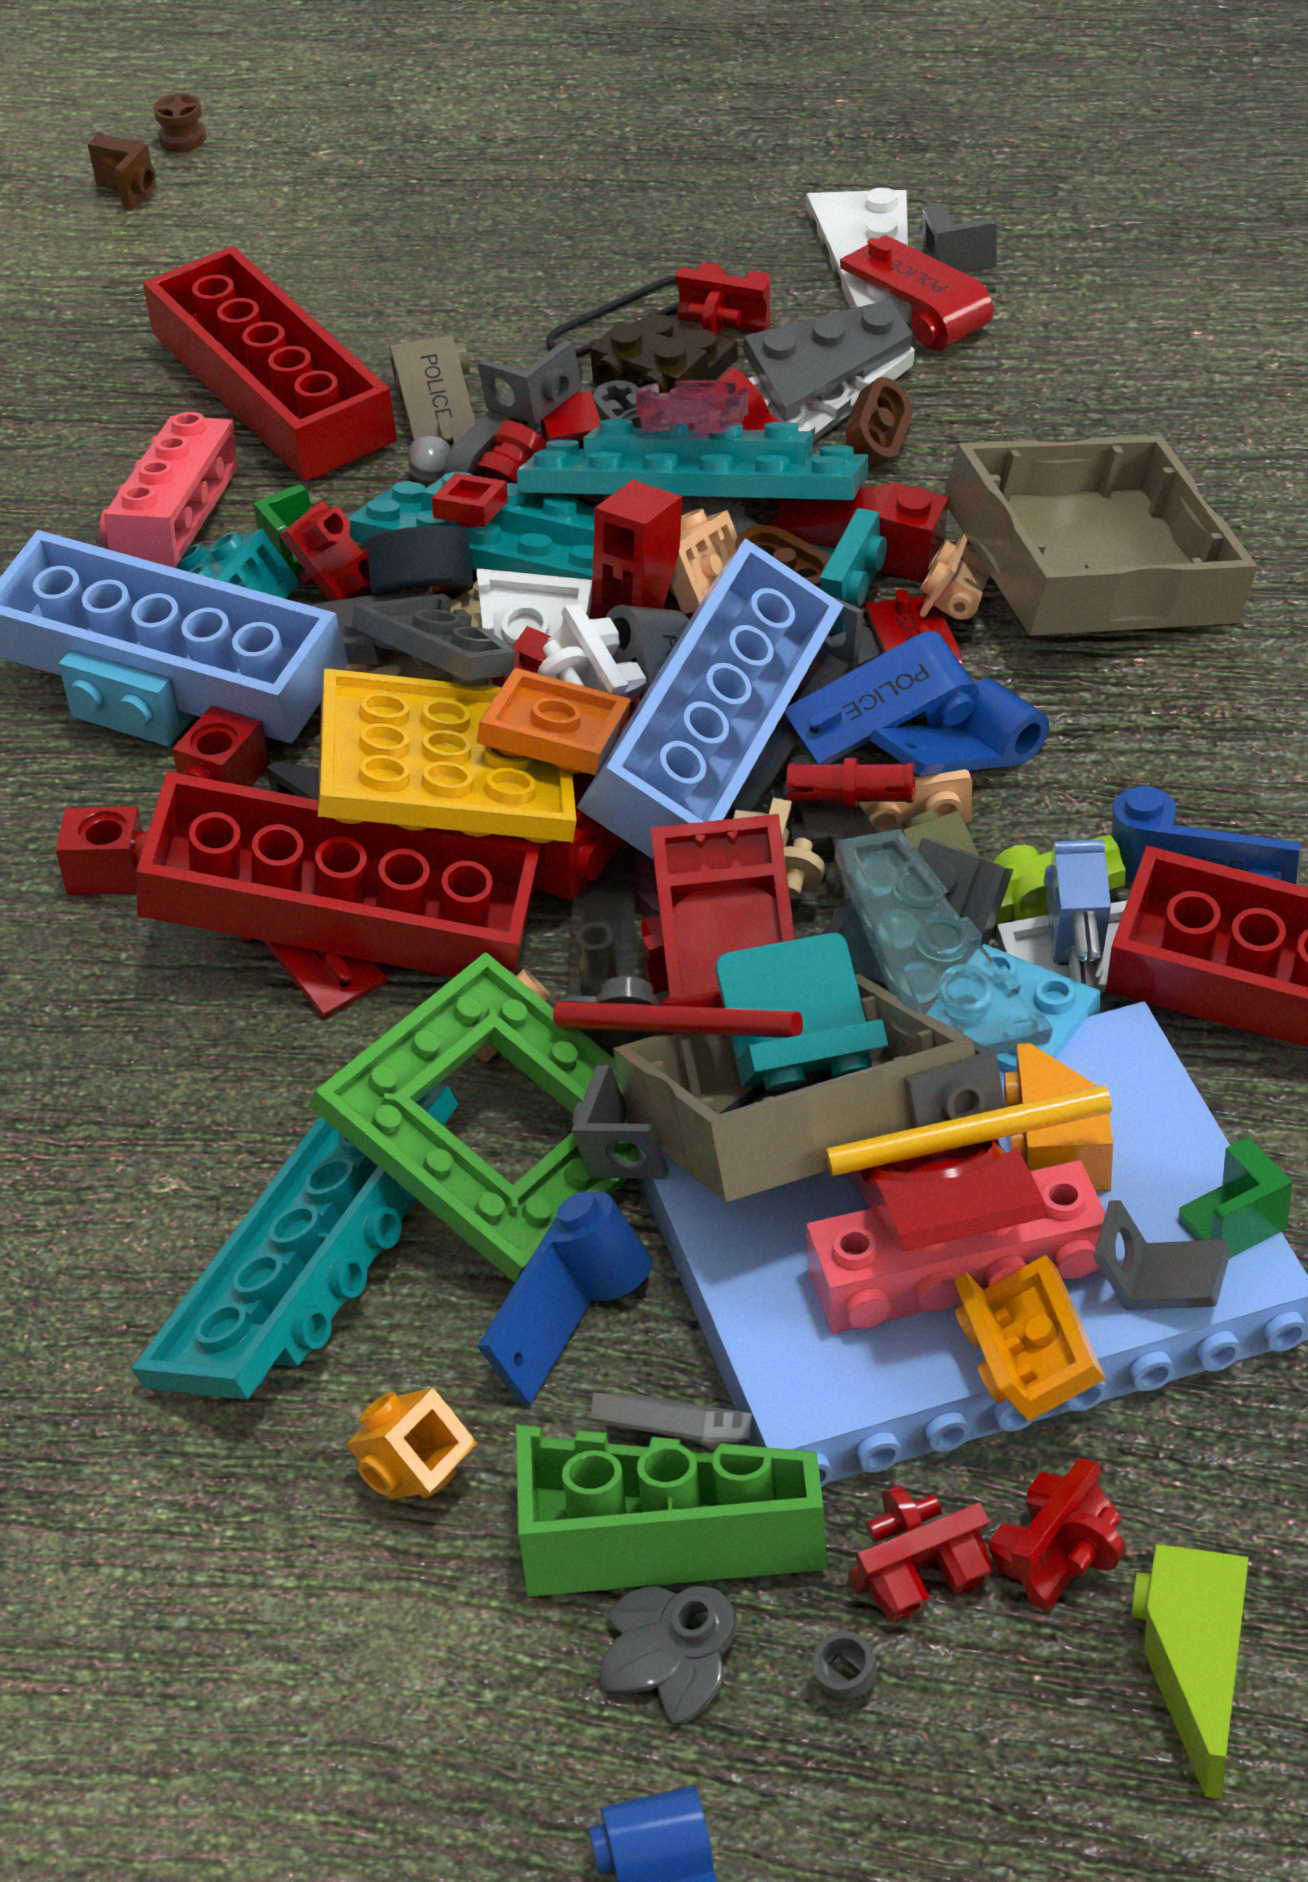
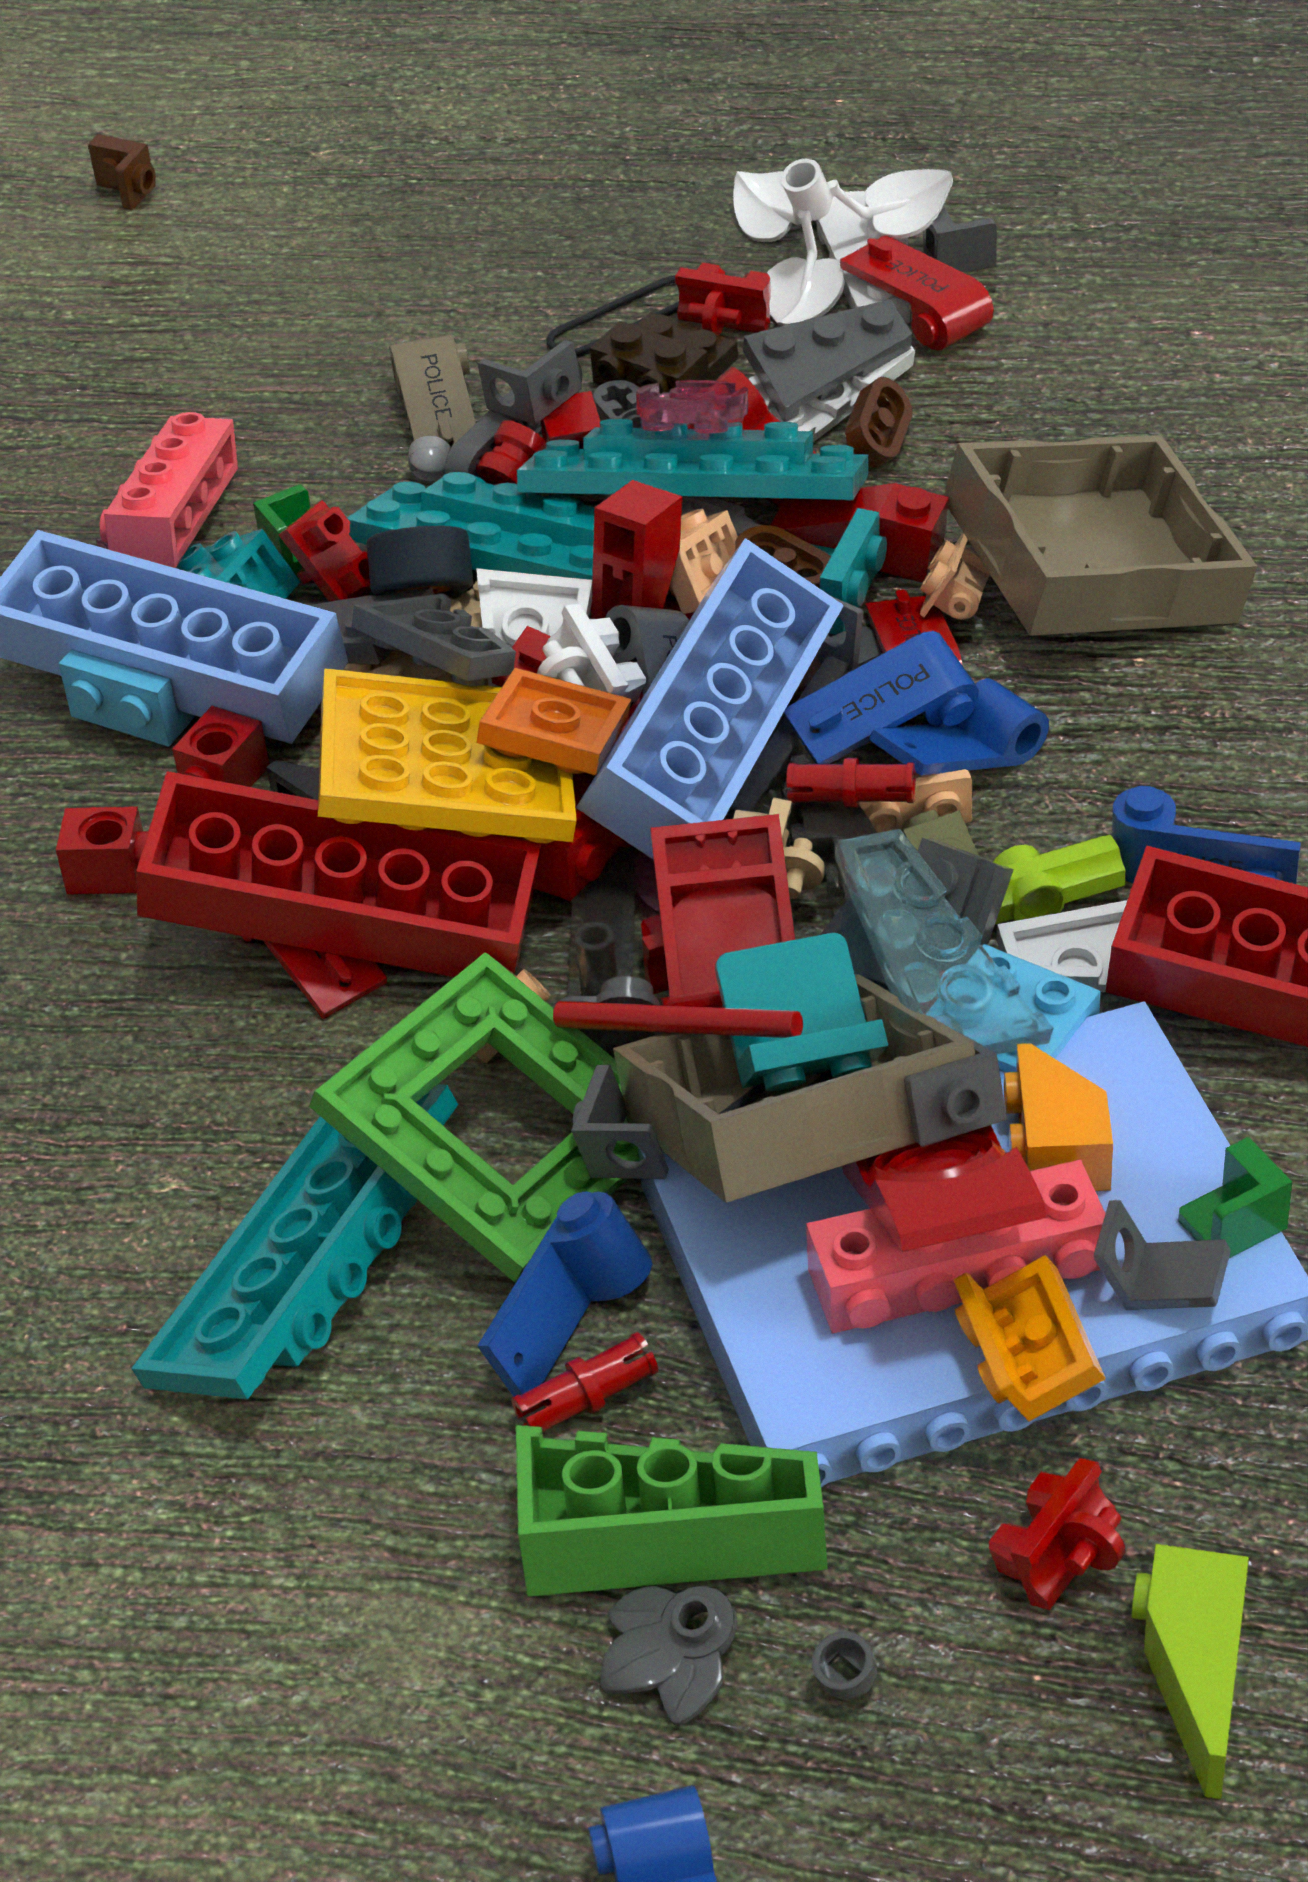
red brick [143,245,397,482] -> none
reddish brown wheel [153,93,207,152] -> none
light orange brick [345,1388,478,1500] -> none
red plate [432,472,508,528] -> none
light grey tile [590,1393,752,1442] -> none
yellow bar [825,1085,1112,1177] -> none
red hips [848,1485,993,1622] -> none
medium blue piece [1044,840,1111,988] -> none
none -> red pin [511,1332,659,1432]
none -> white plant [733,159,953,326]

